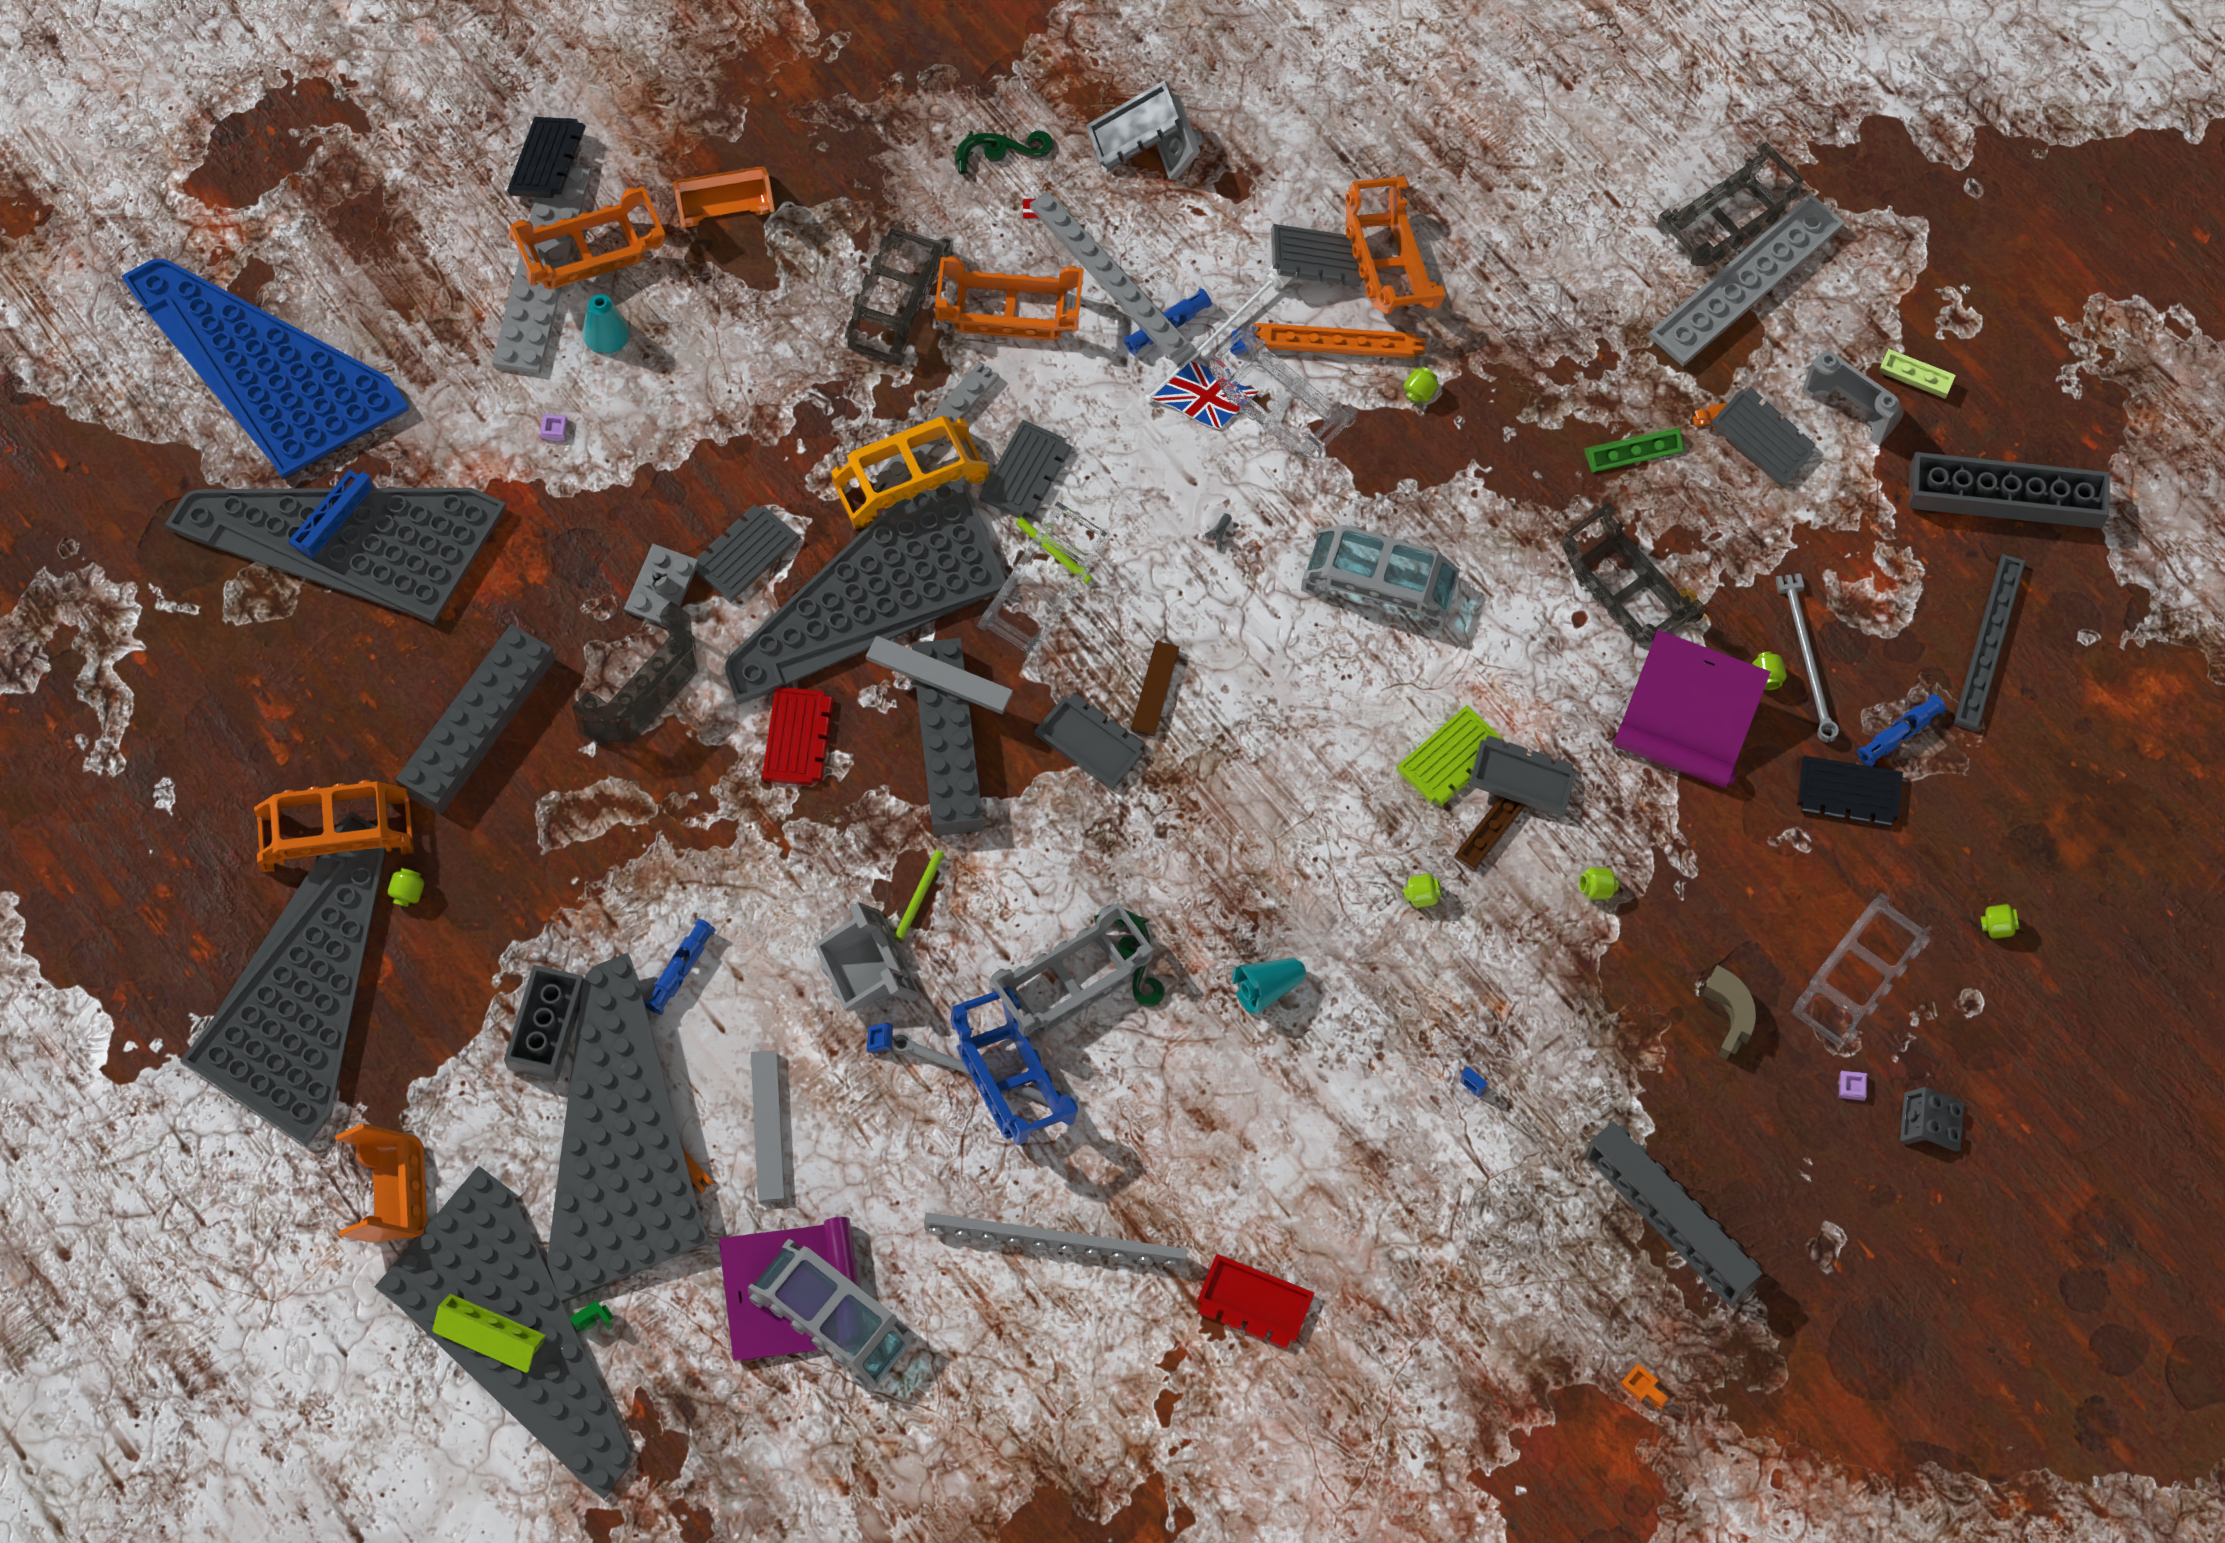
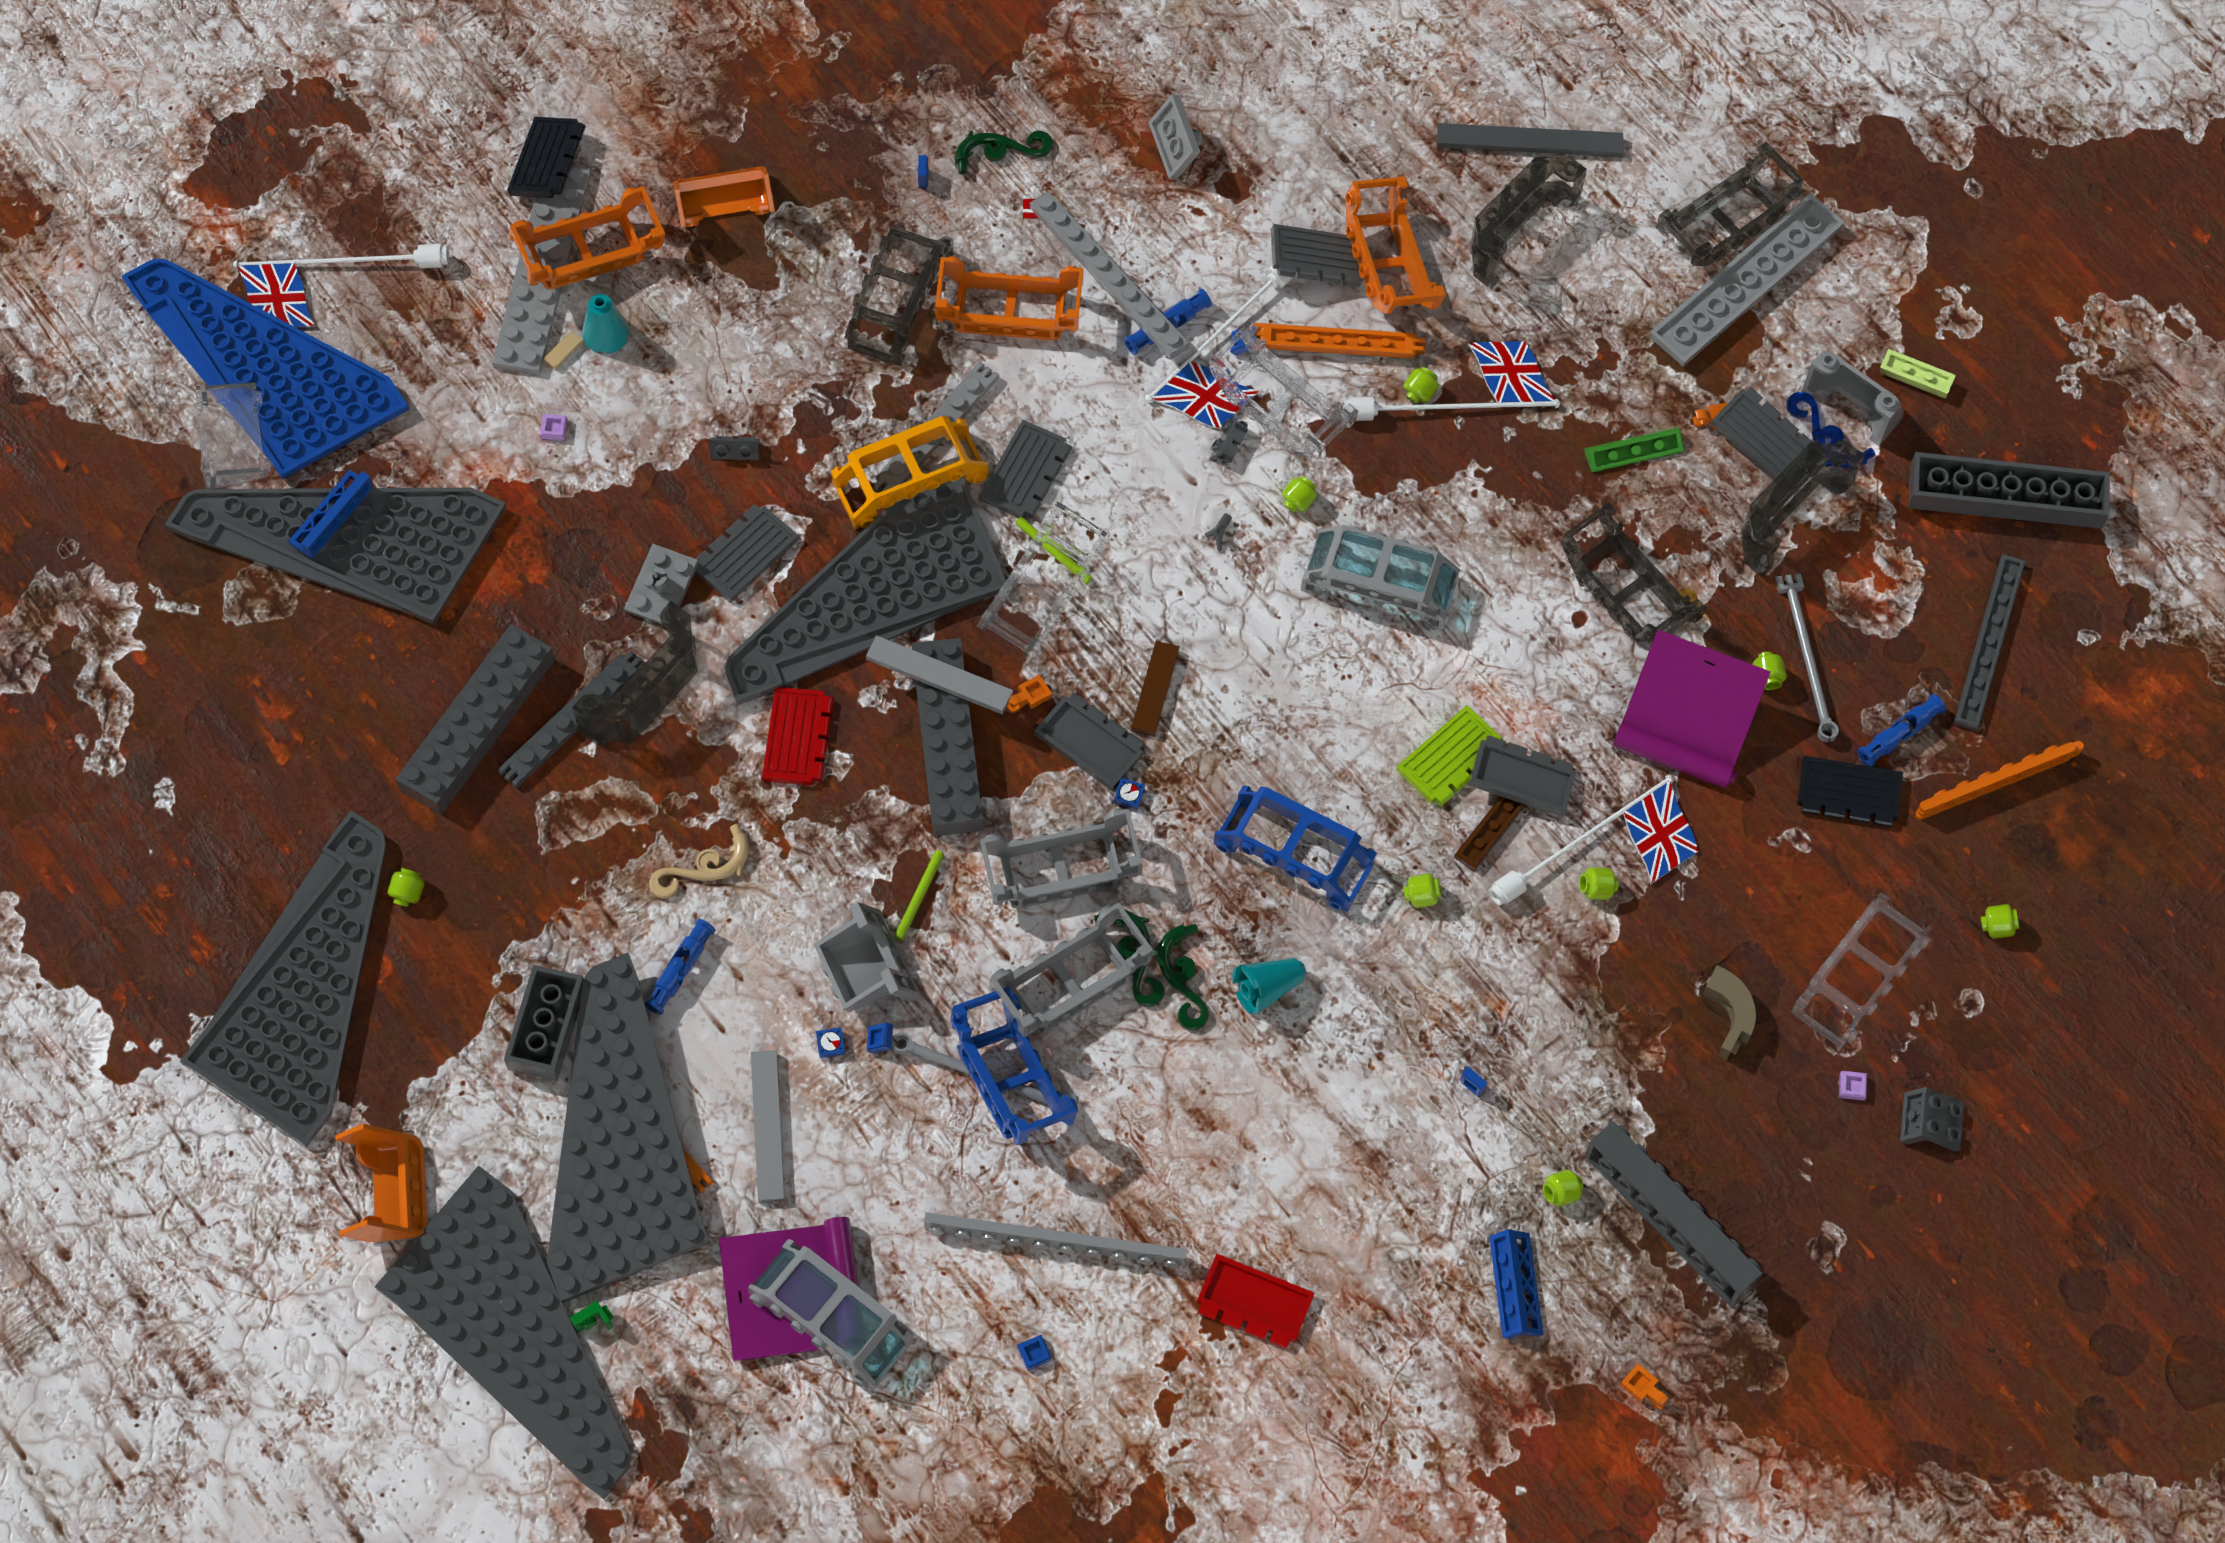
orange windscreen [254,780,414,873] -> none
lime panel [432,1294,546,1373] -> none
hinge [1086,80,1183,170] -> none
none -> clear windscreen [196,382,270,489]
none -> flag [233,244,450,328]
none -> dark grey hinge [498,651,643,788]
none -> tan piece [543,331,584,371]
none -> tan plant [649,824,749,899]
none -> dark grey hinge [709,435,760,460]
none -> tile [816,1028,845,1058]
none -> blue tile [918,155,929,188]
none -> light grey windscreen [980,808,1143,909]
none -> orange plate [1007,675,1052,714]
none -> blue tile [1017,1335,1052,1371]
none -> tile [1114,778,1145,810]
none -> dark green plant [1153,923,1209,1031]
none -> dark grey hinge [1209,414,1248,465]
none -> blue windscreen [1213,786,1377,912]
none -> lime head [1281,476,1317,513]
none -> flag [1343,341,1560,421]
none -> dark grey tile [1437,123,1623,157]
none -> clear smoke windscreen [1470,155,1587,289]
none -> flag [1488,775,1698,906]
none -> blue fence [1489,1229,1544,1339]
none -> lime head [1543,1169,1583,1207]
none -> clear smoke windscreen [1741,440,1865,577]
none -> clear blue plant [1786,392,1876,469]
none -> orange hinge [1915,741,2084,820]

